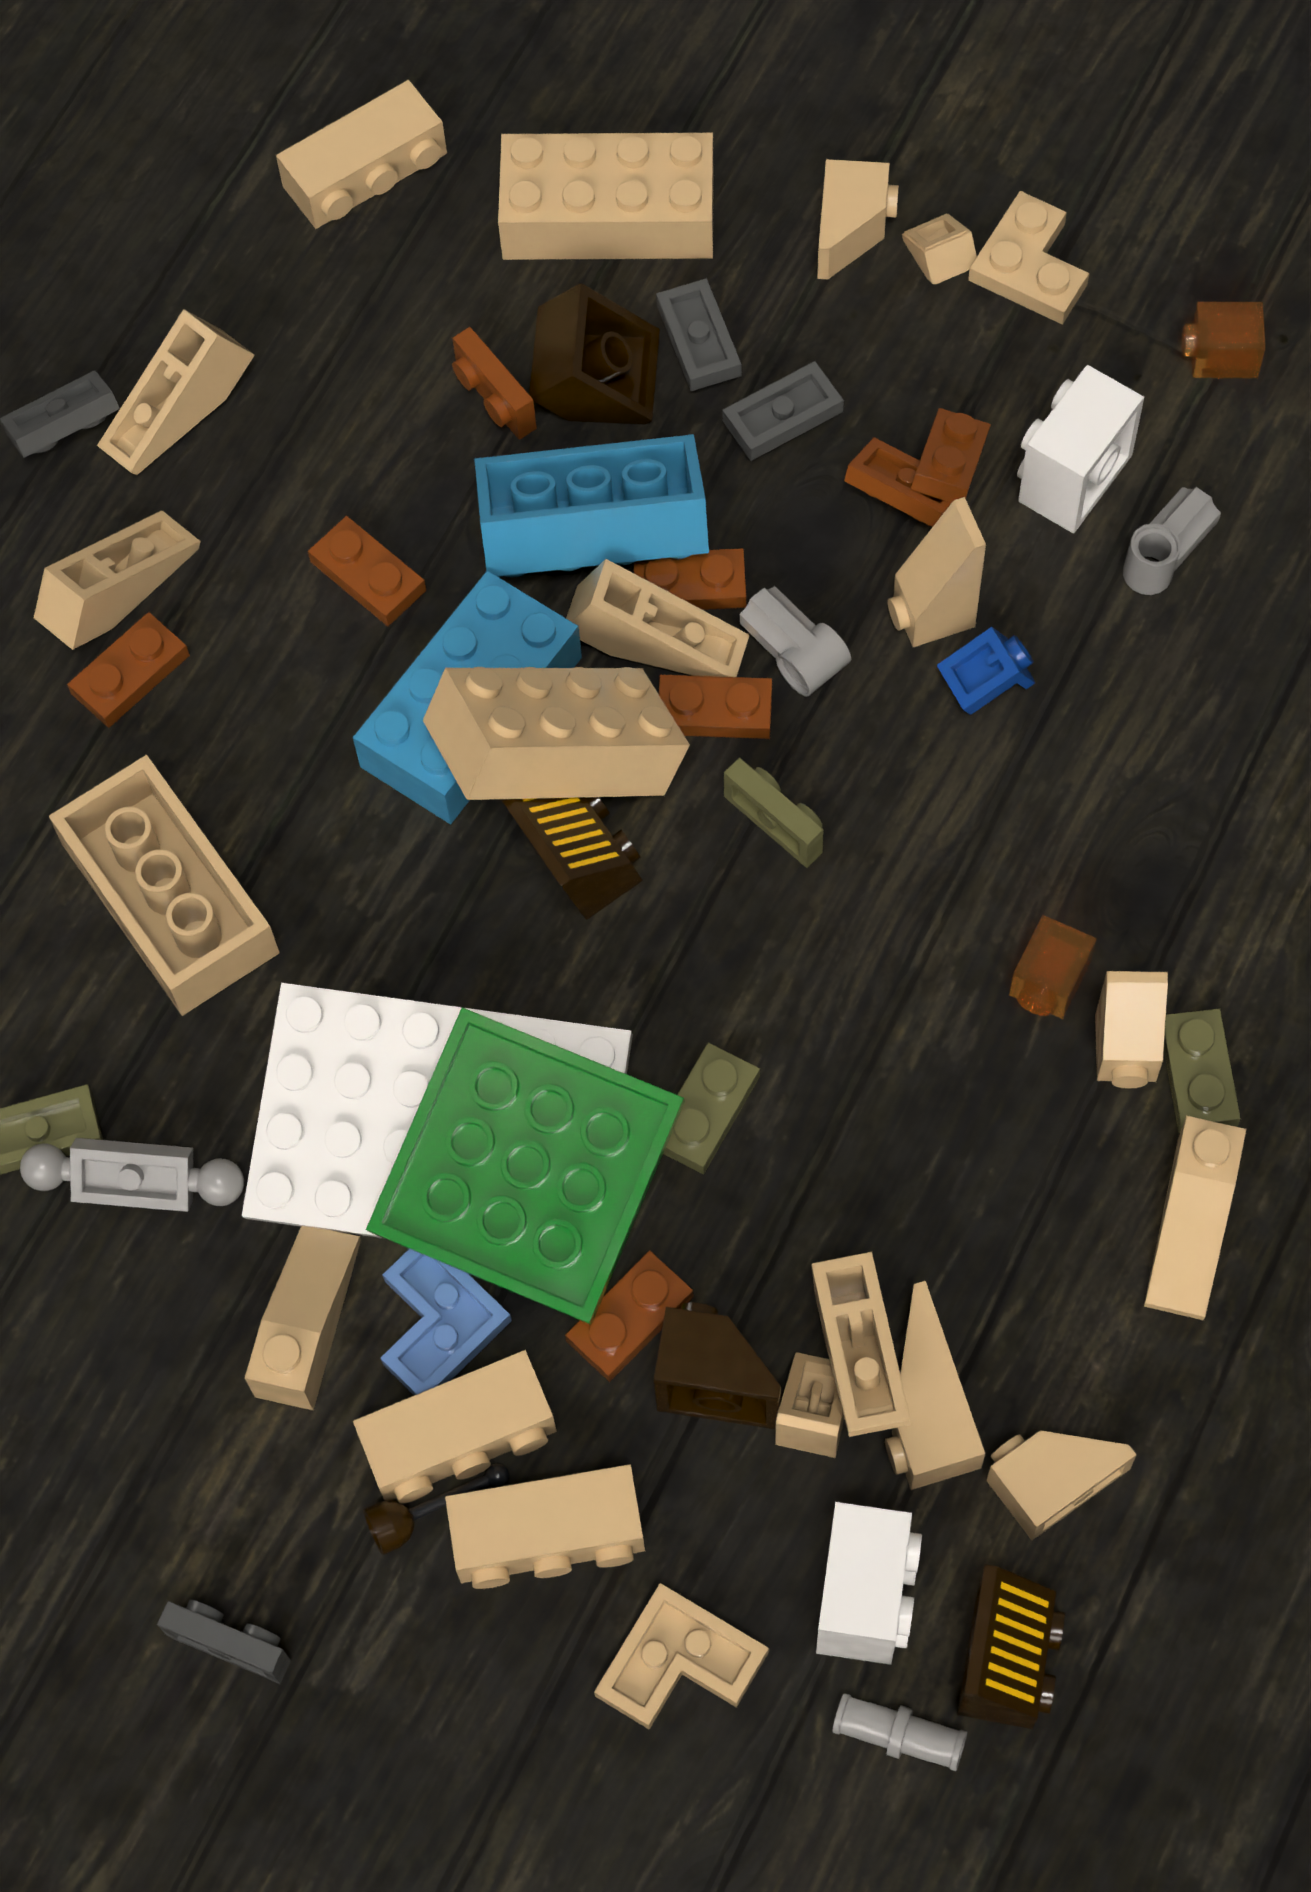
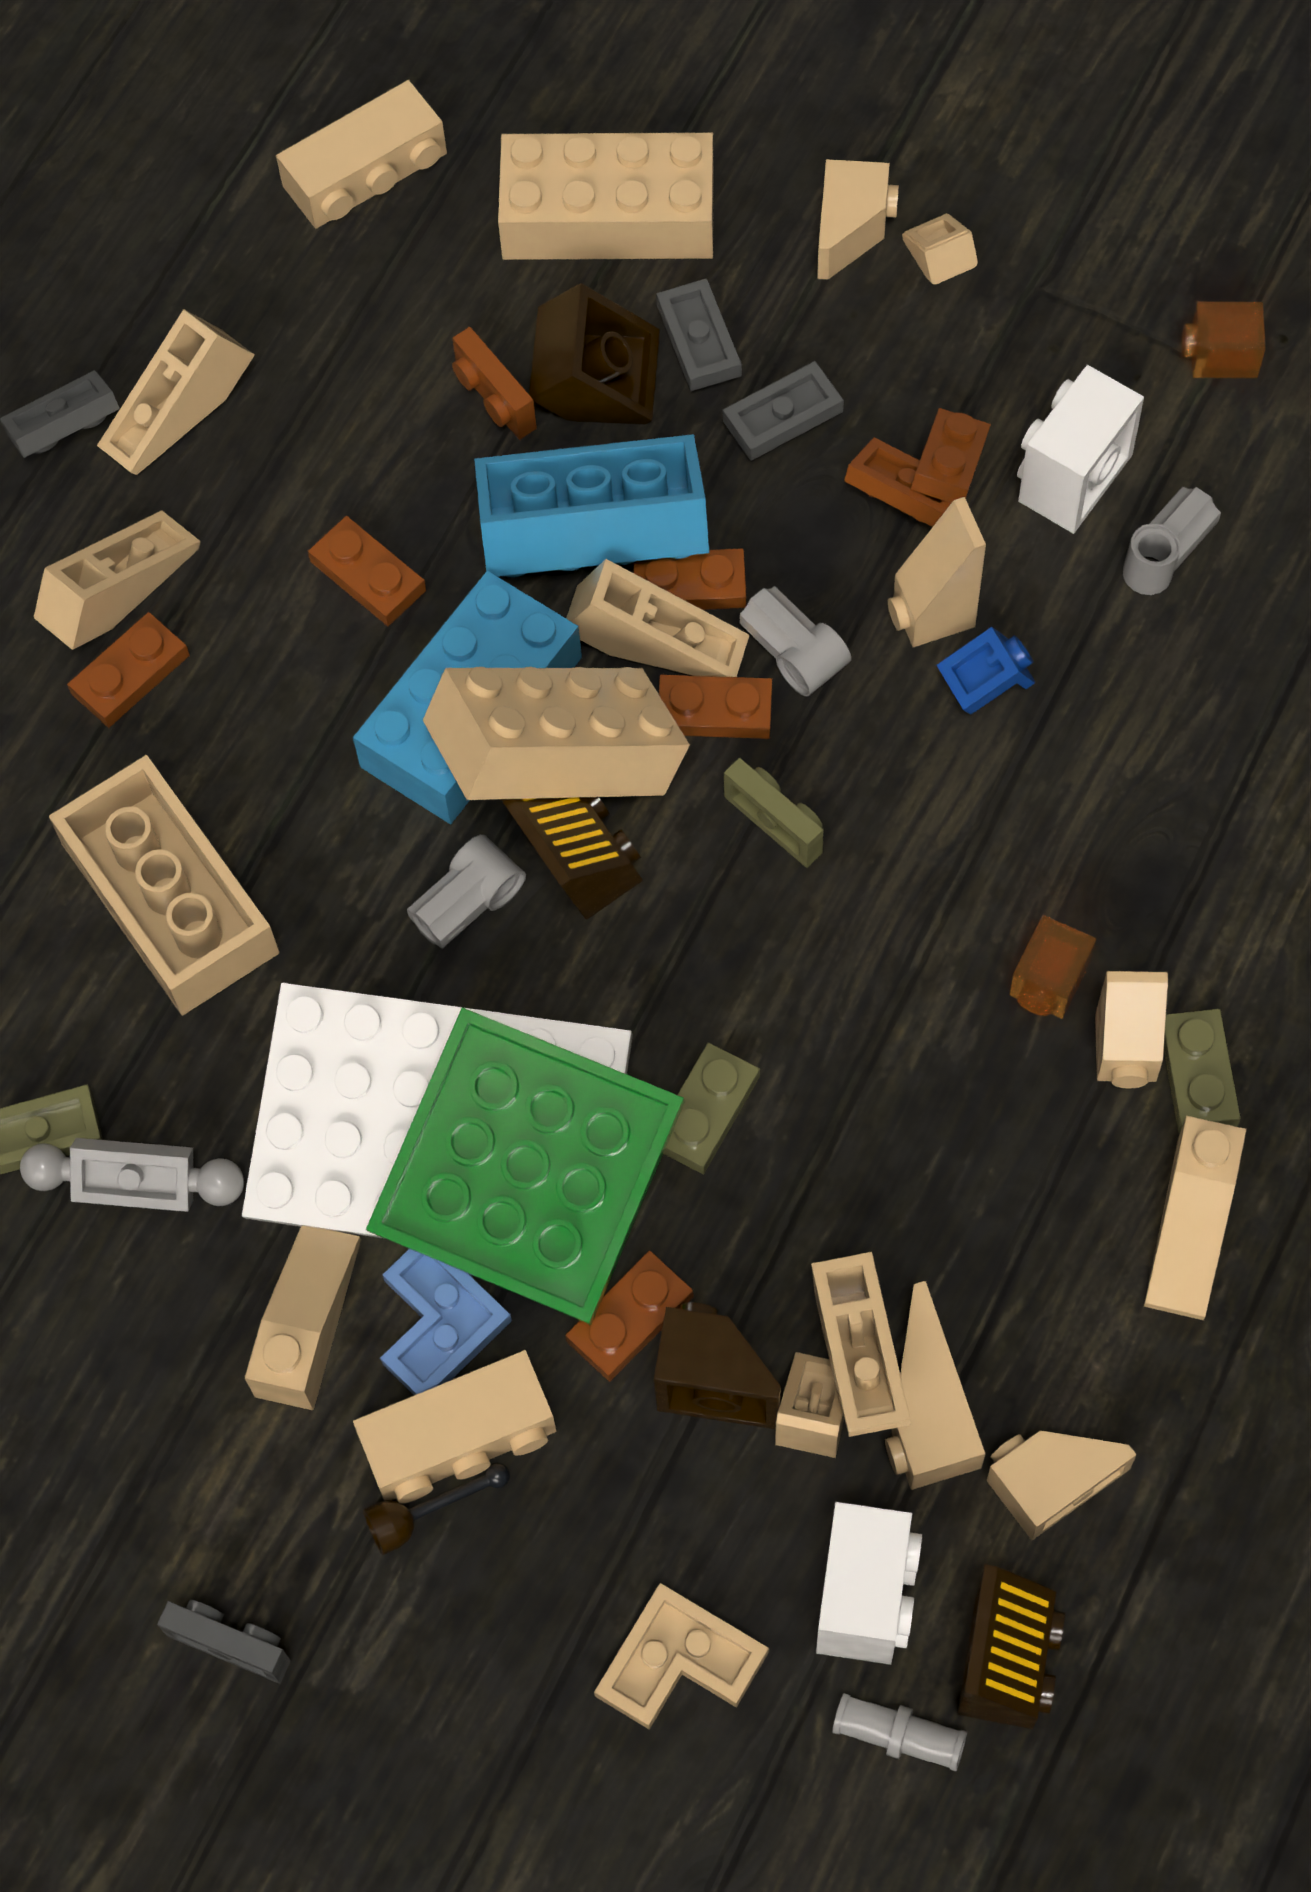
tan brick [445,1464,645,1589] -> none
tan plate [969,191,1089,325] -> none
none -> light grey piece [407,835,526,949]

